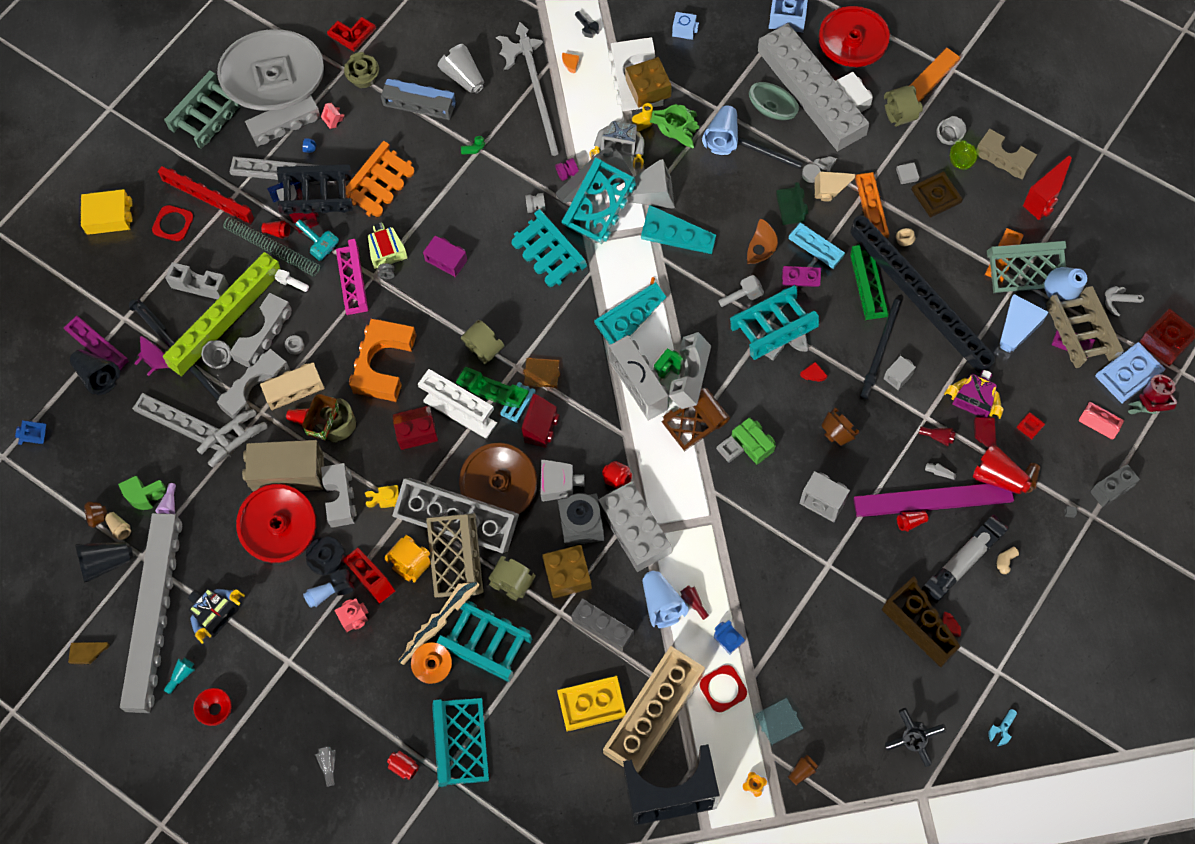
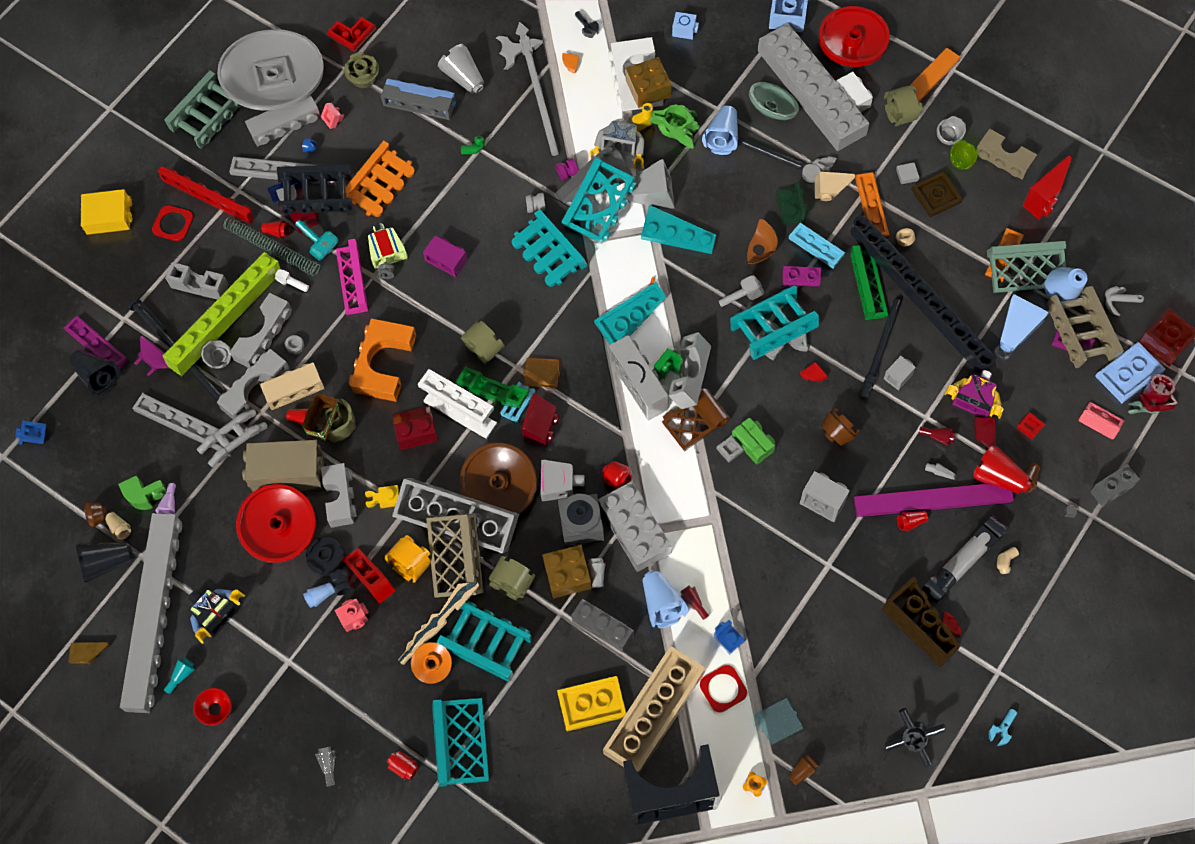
none -> light grey cone [587,558,605,588]

